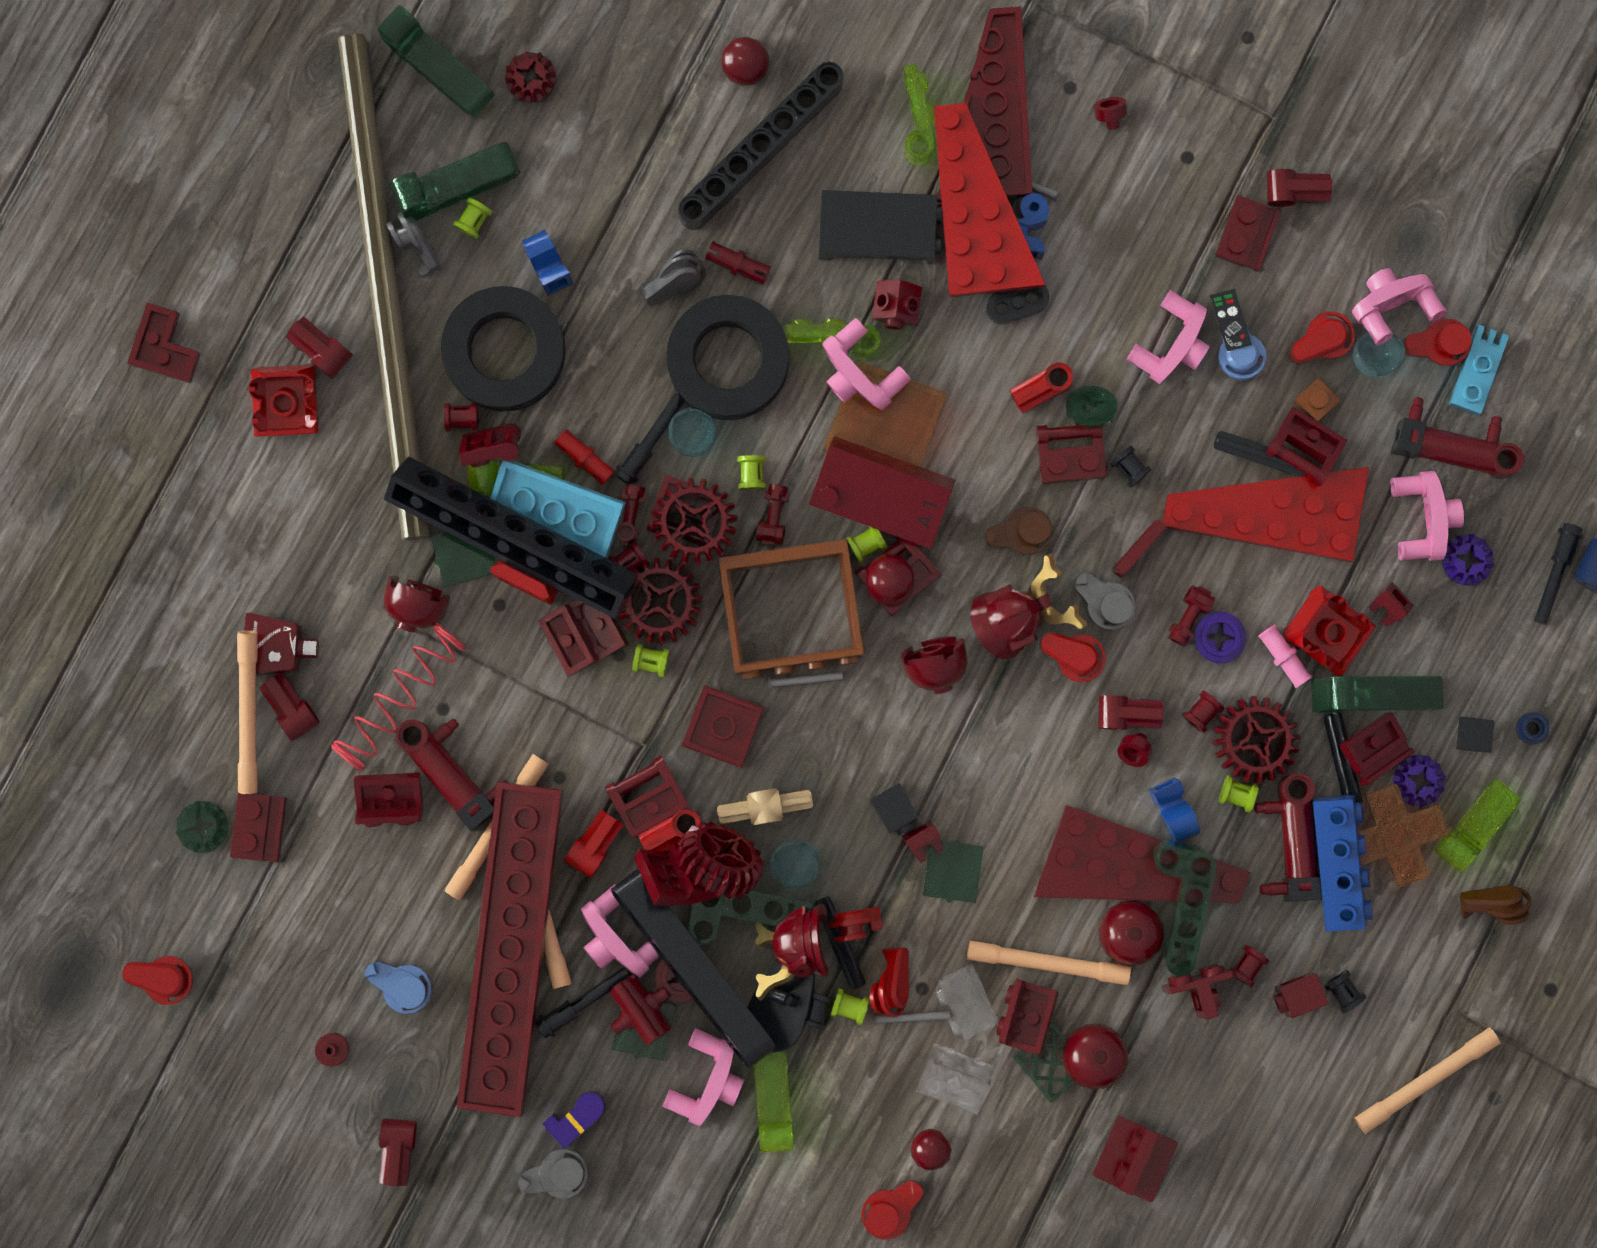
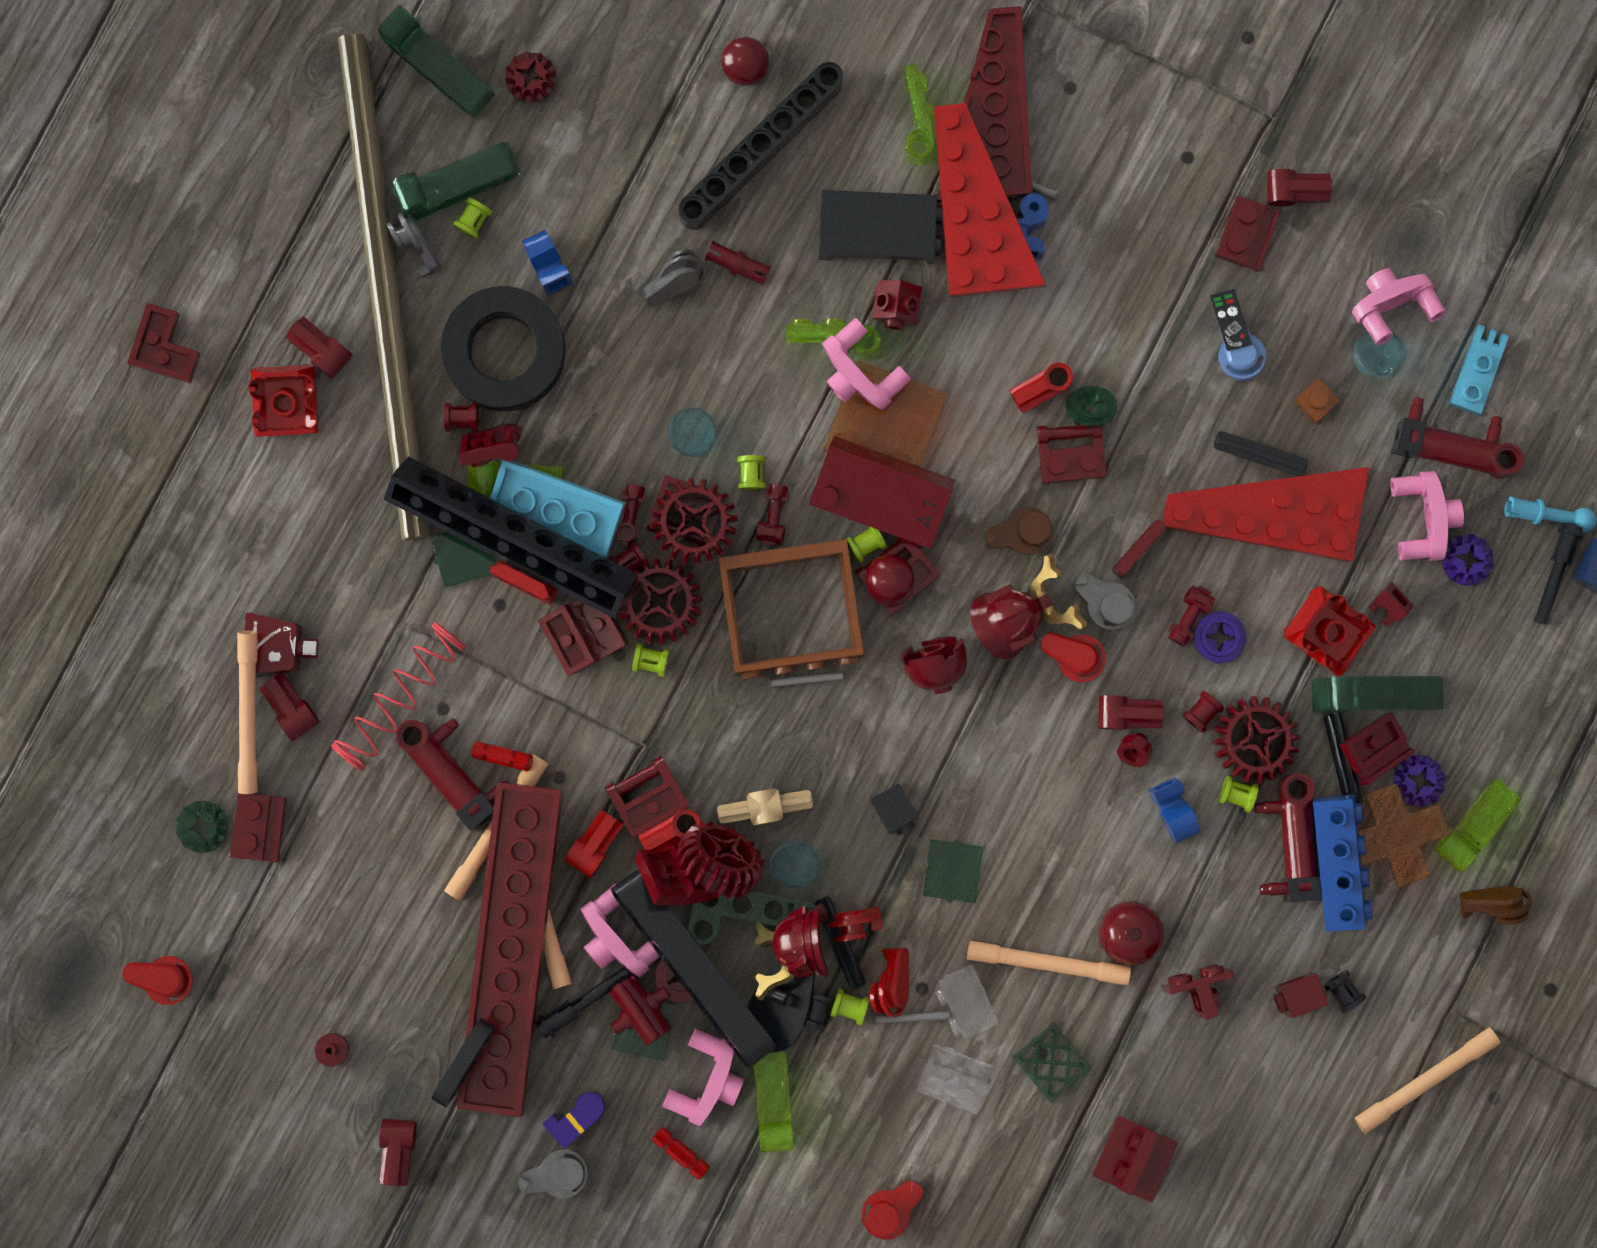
dark red bracket [354,773,424,827] -> none
medium blue piece [365,962,432,1014] -> none
dark red cylinder [383,576,450,633] -> none
red pin [554,429,615,486] -> none
black pin [615,393,685,484] -> none
black tyre [667,295,789,420] -> none
dark red tile [681,685,765,768] -> none
dark red tile [902,820,944,863] -> none
dark red piece [911,1129,952,1170] -> none
black plate [986,287,1049,325] -> none
dark red bracket [996,979,1059,1055] -> none
dark red wing [1033,805,1251,903] -> none
dark red cylinder [1062,1024,1128,1089] -> none
dark red tile [1094,97,1127,130] -> none
black bush [1110,445,1152,488] -> none
bright pink connector [1126,290,1210,384] -> none
clear green beam [1153,840,1217,976] -> none
dark red bush [1230,945,1270,988] -> none
bright pink pin [1258,624,1313,689] -> none
dark red plate [1265,407,1348,487] -> none
red piece [1289,311,1355,364] -> none
red piece [1401,318,1471,366] -> none
black tile [1456,717,1494,753] -> none
dark blue plate [1516,712,1550,745] -> none
none -> black beam [431,1018,496,1108]
none -> red axle [471,741,533,772]
none -> red axle [652,1127,710,1180]
none -> medium azure pin [1504,496,1597,533]

